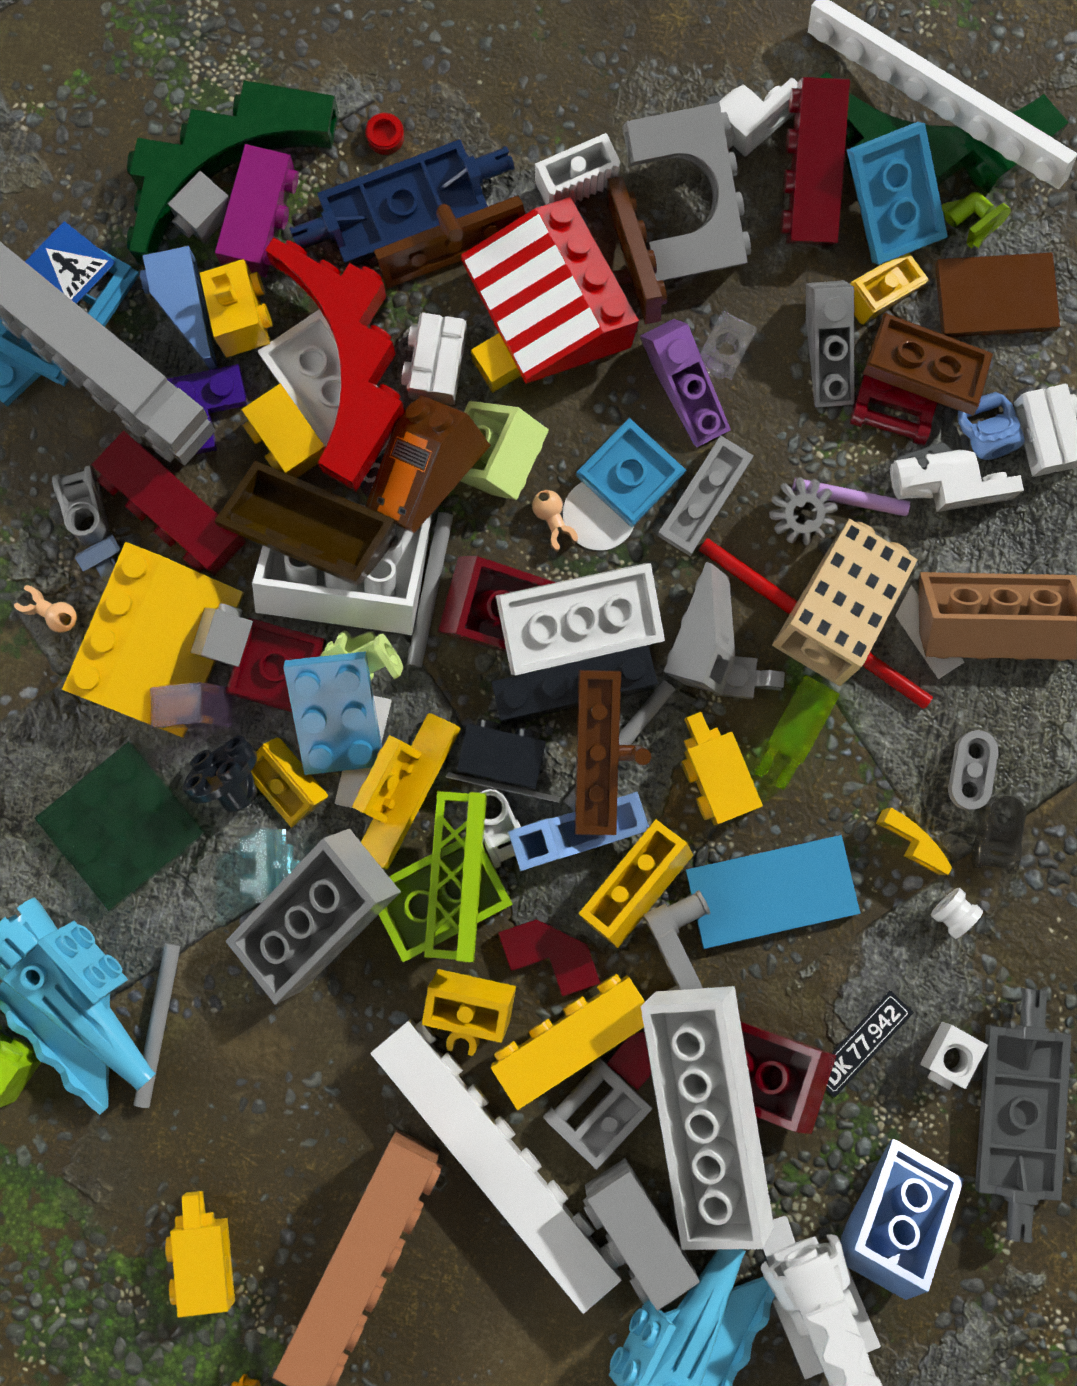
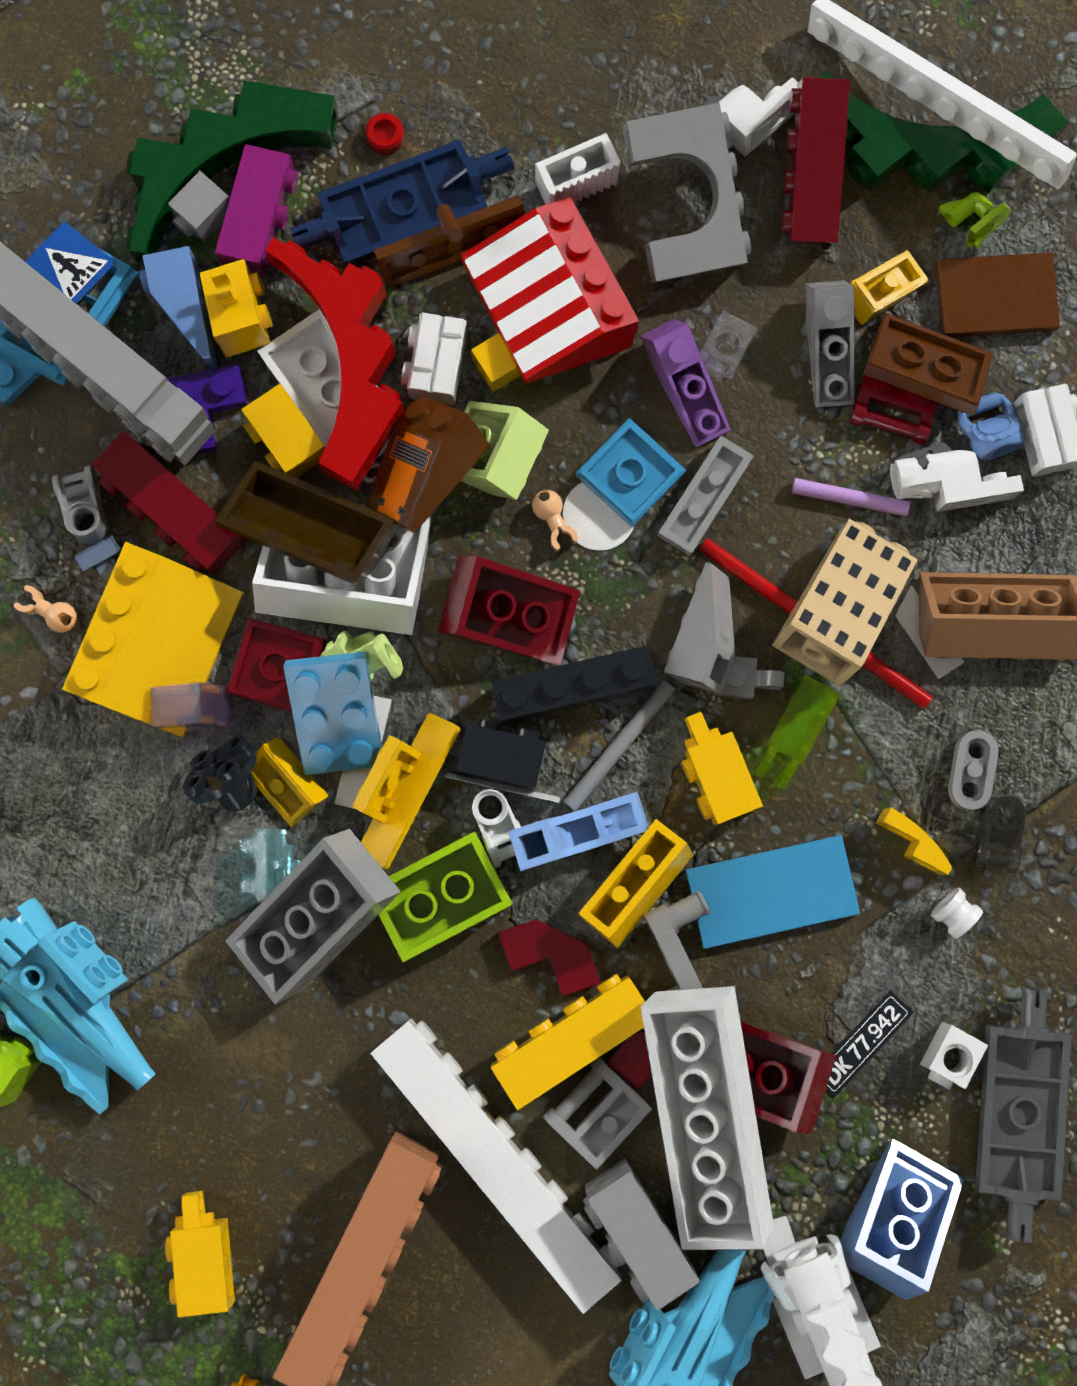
clear green plate [34,741,206,911] -> none
light grey bar [133,943,181,1108] -> none
light grey brick [190,603,253,667] -> none
light grey bar [406,512,453,668] -> none
yellow brick [422,969,516,1056] -> none
lime fence [424,791,487,962] -> none
white plate [496,563,665,675] -> none
reddish brown plate [574,670,651,835] -> none
reddish brown plate [607,176,667,325] -> none
light grey gear [769,477,837,545] -> none
dark azure plate [847,122,948,265] -> none

